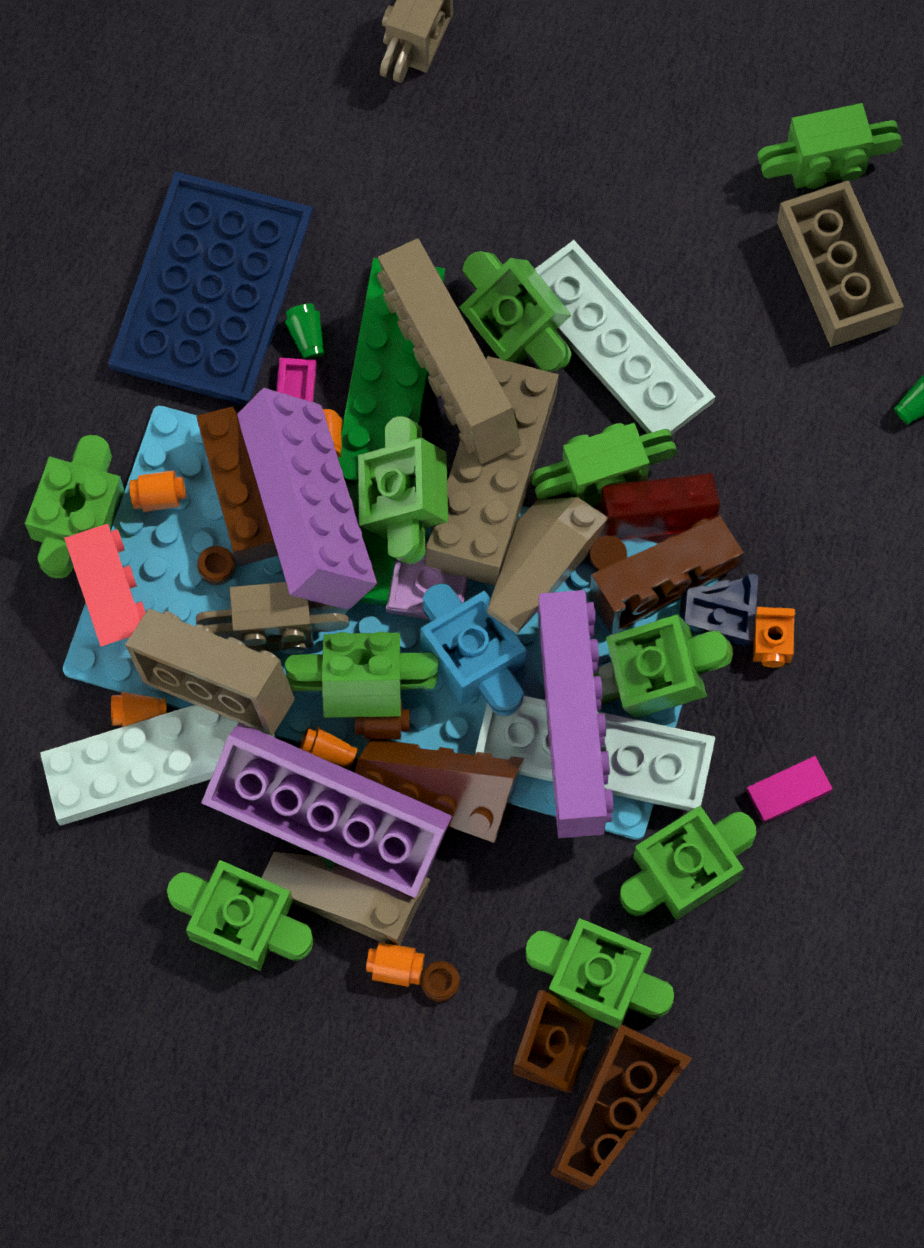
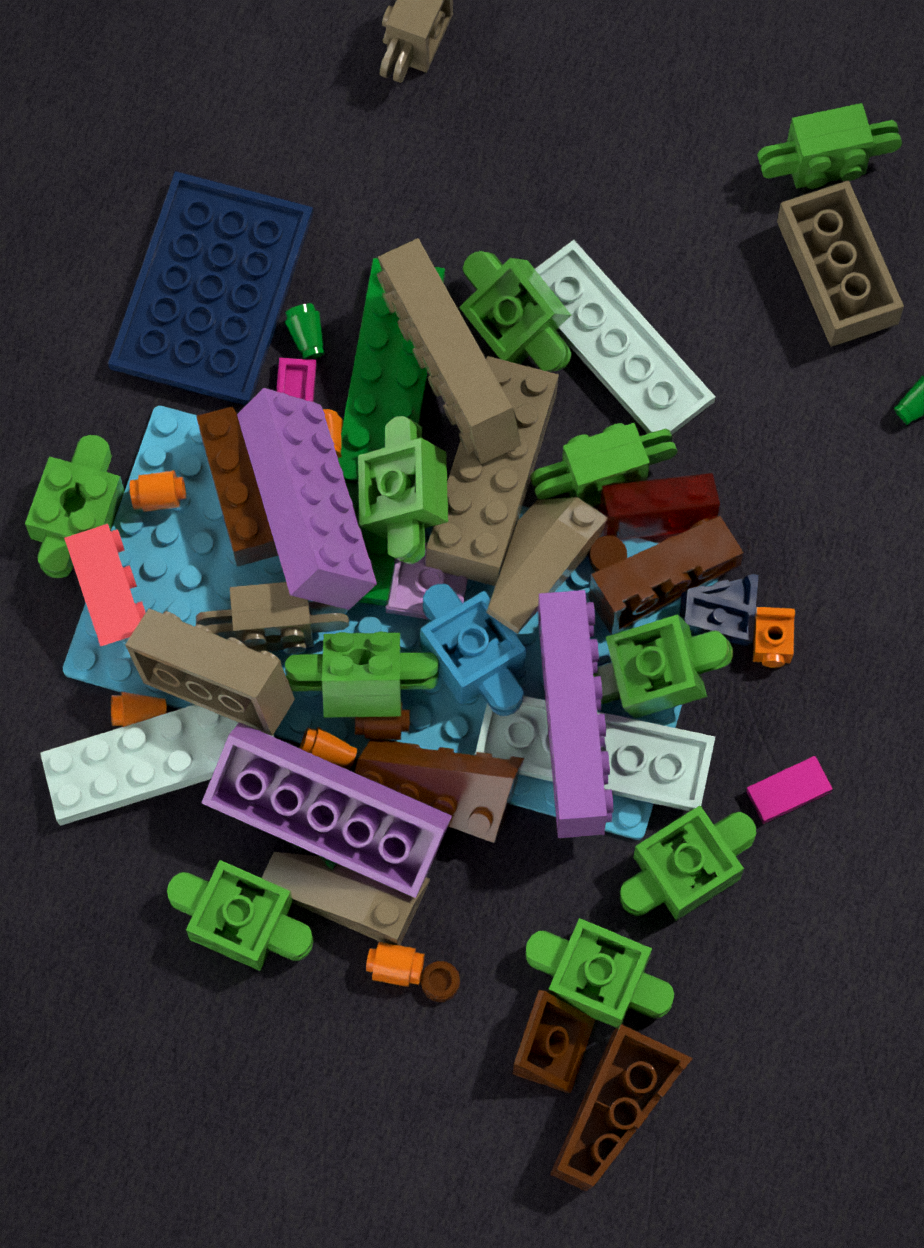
reddish brown tile [197,546,236,585] -> none

